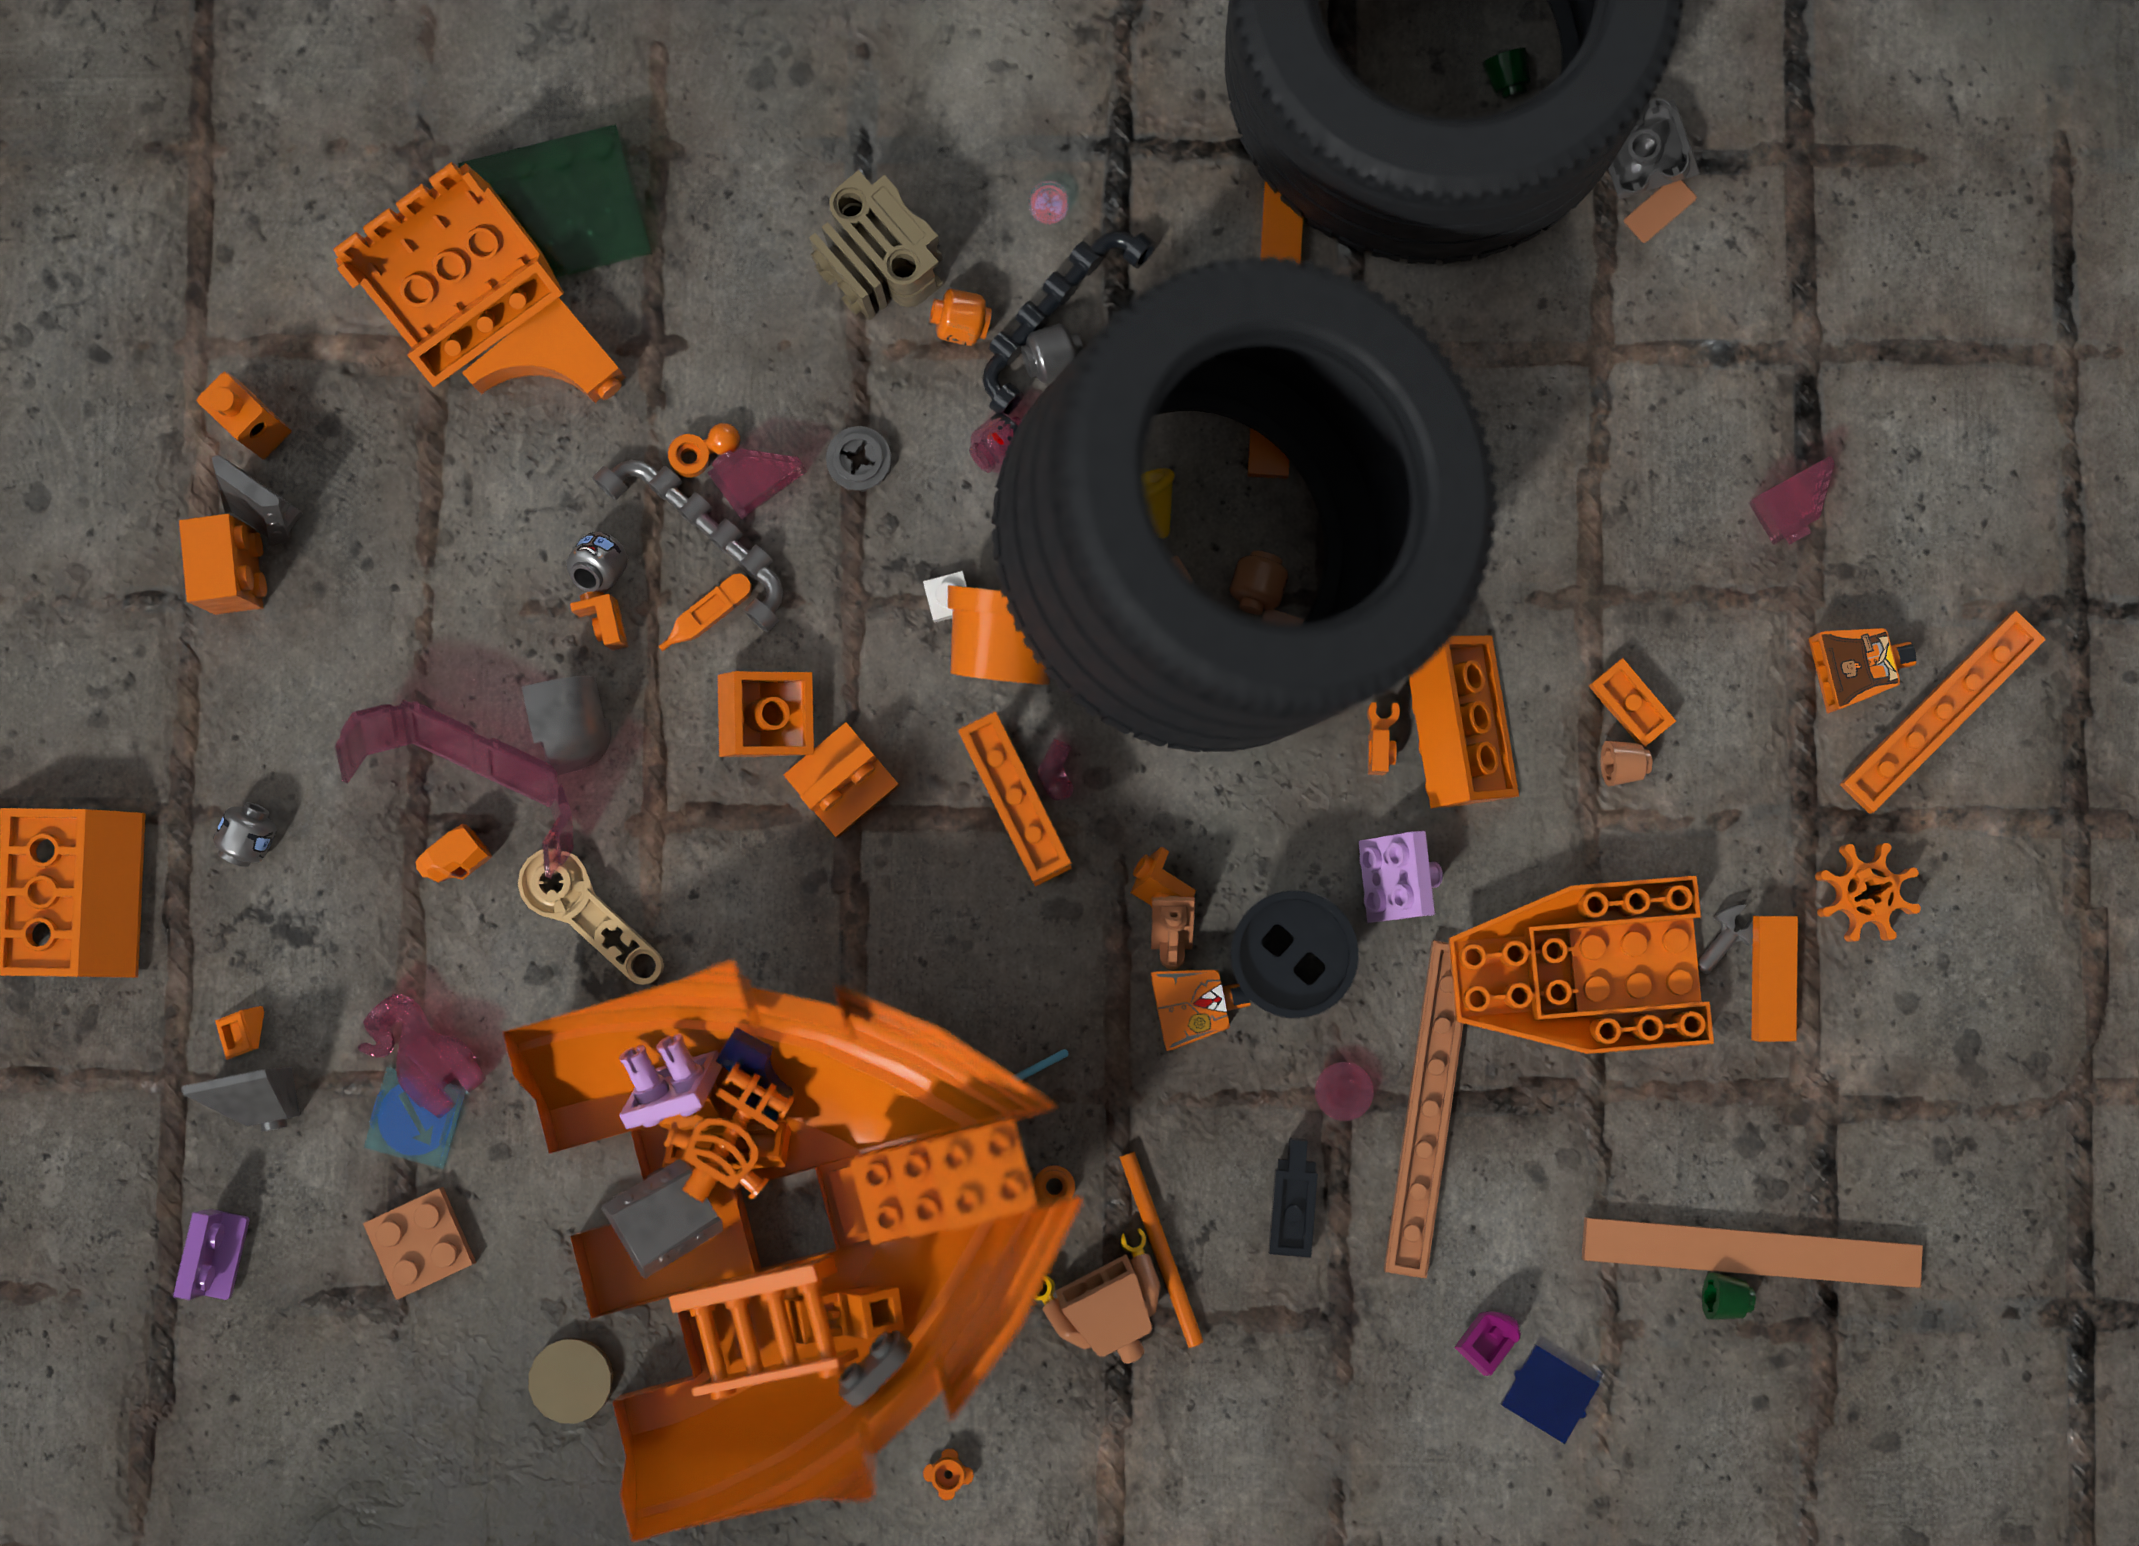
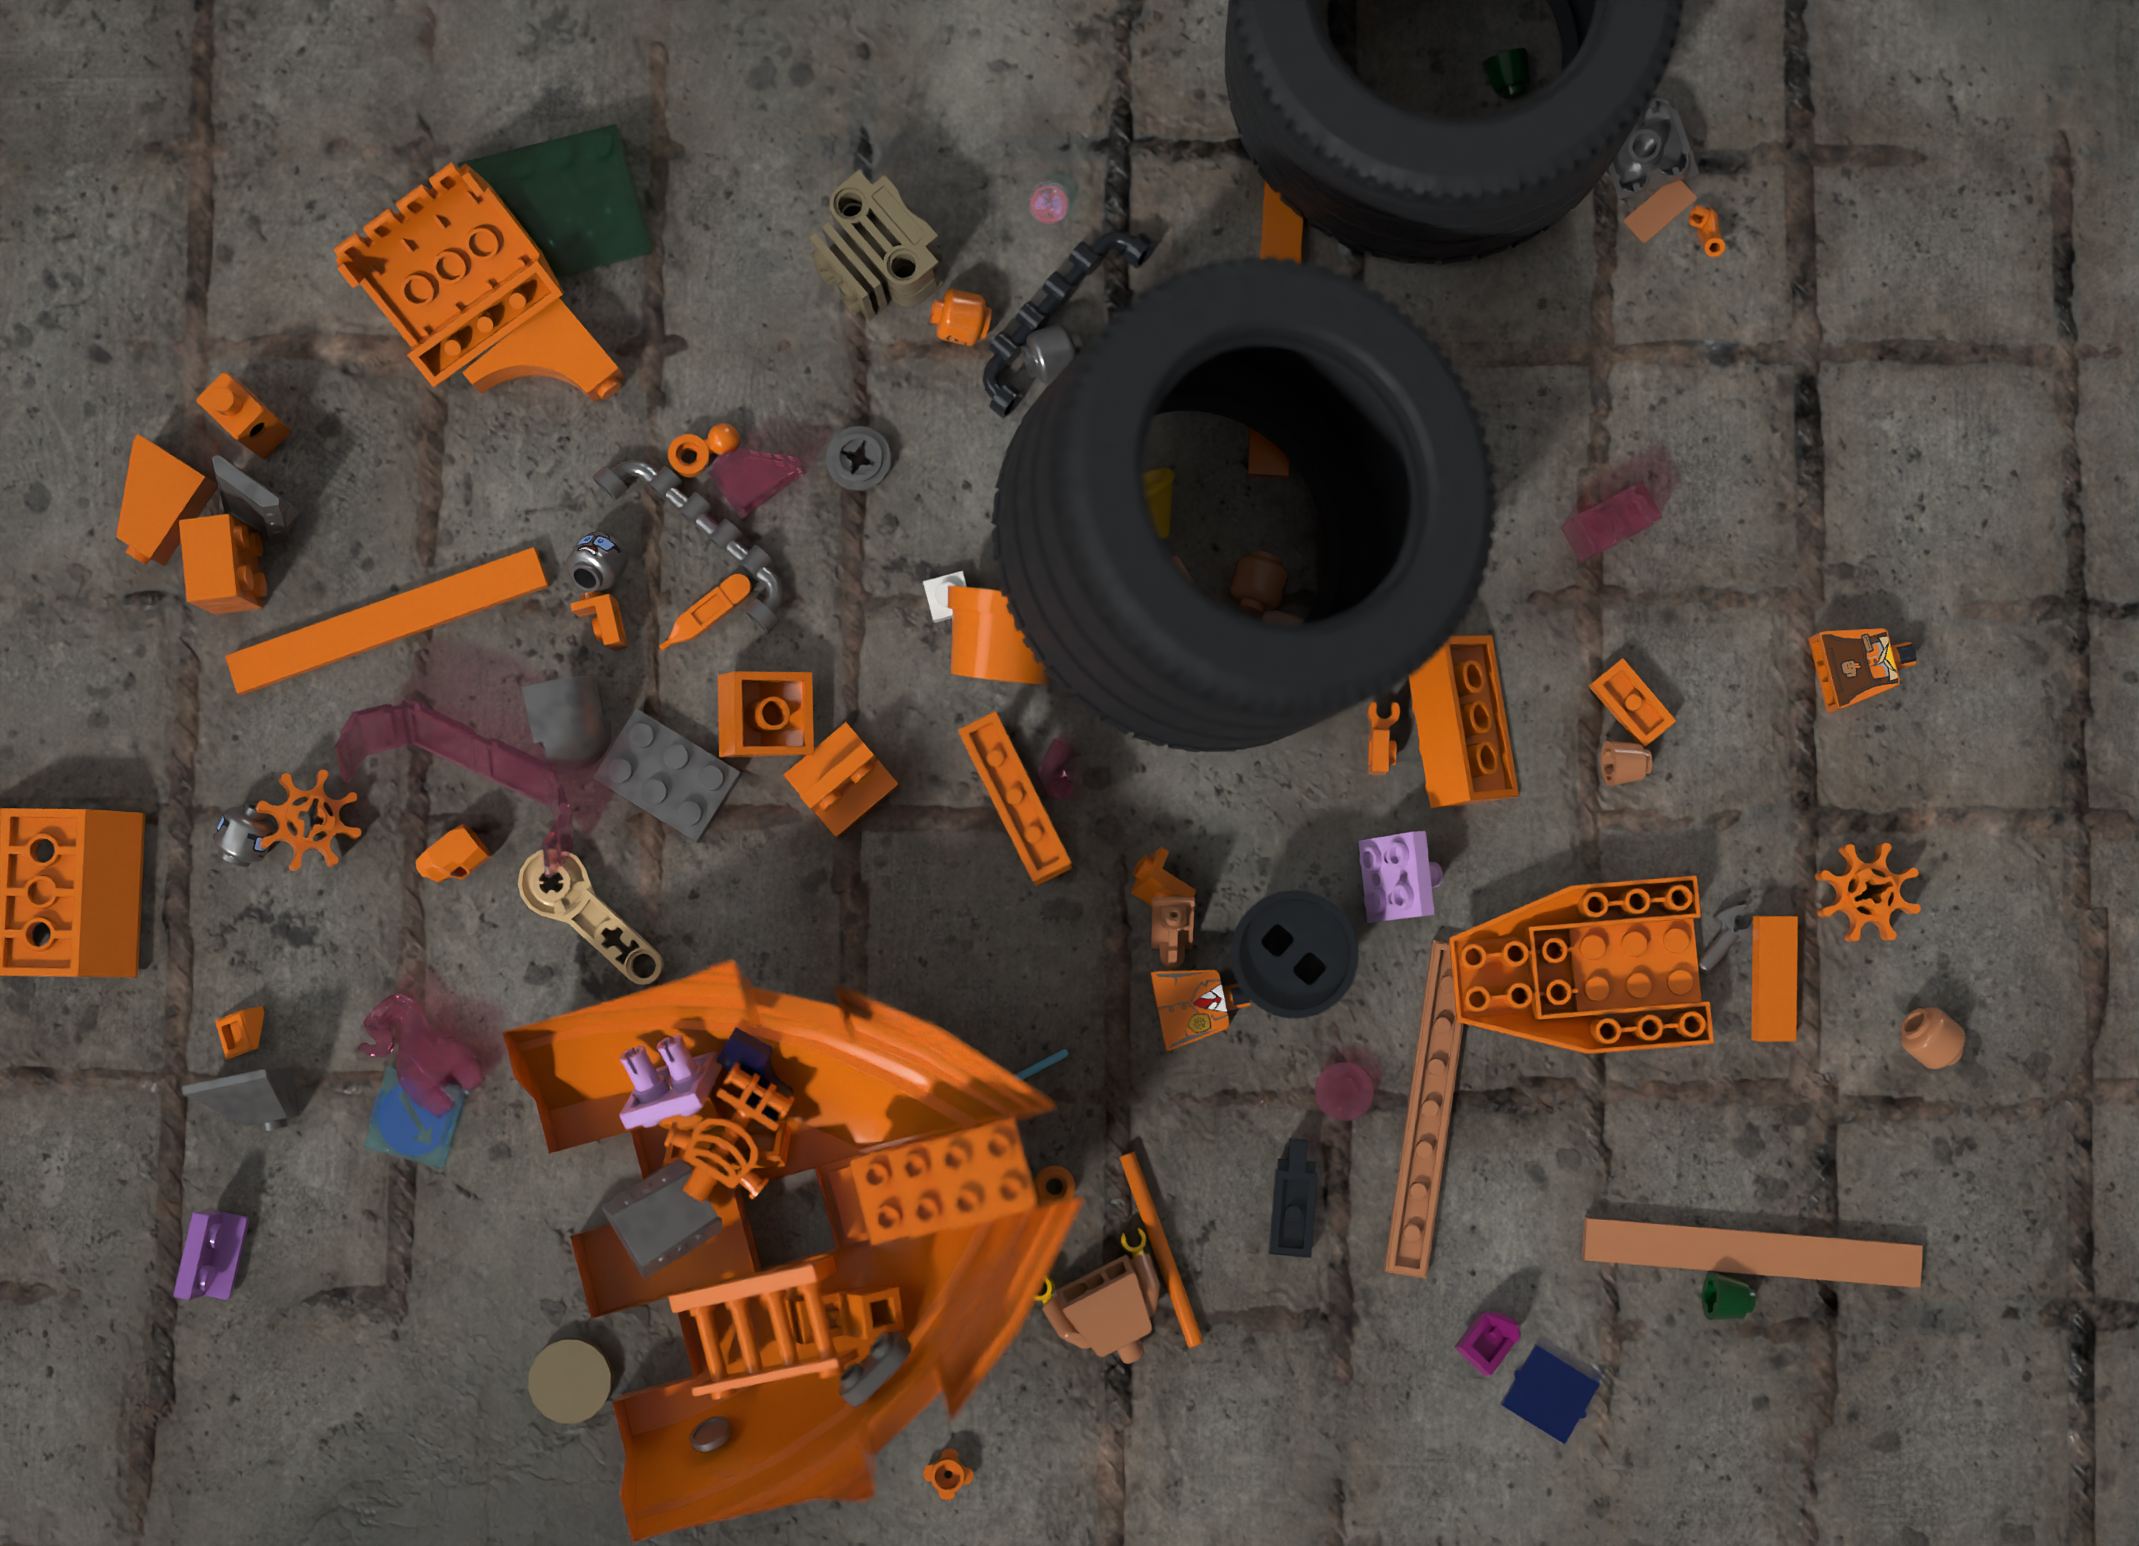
nougat plate [363,1187,476,1300] -> none
clear pink head [969,413,1022,474] -> none
clear pink slope [1749,456,1835,545] -> none
orange plate [1839,611,2046,814] -> none
none -> orange slope [116,434,218,566]
none -> orange tile [225,547,550,695]
none -> orange gear [255,770,362,871]
none -> flat silver plate [593,708,742,843]
none -> flat silver piece [690,1416,732,1452]
none -> clear pink brick [1561,481,1662,564]
none -> orange arm [1688,205,1725,257]
none -> nougat head [1900,1007,1966,1069]

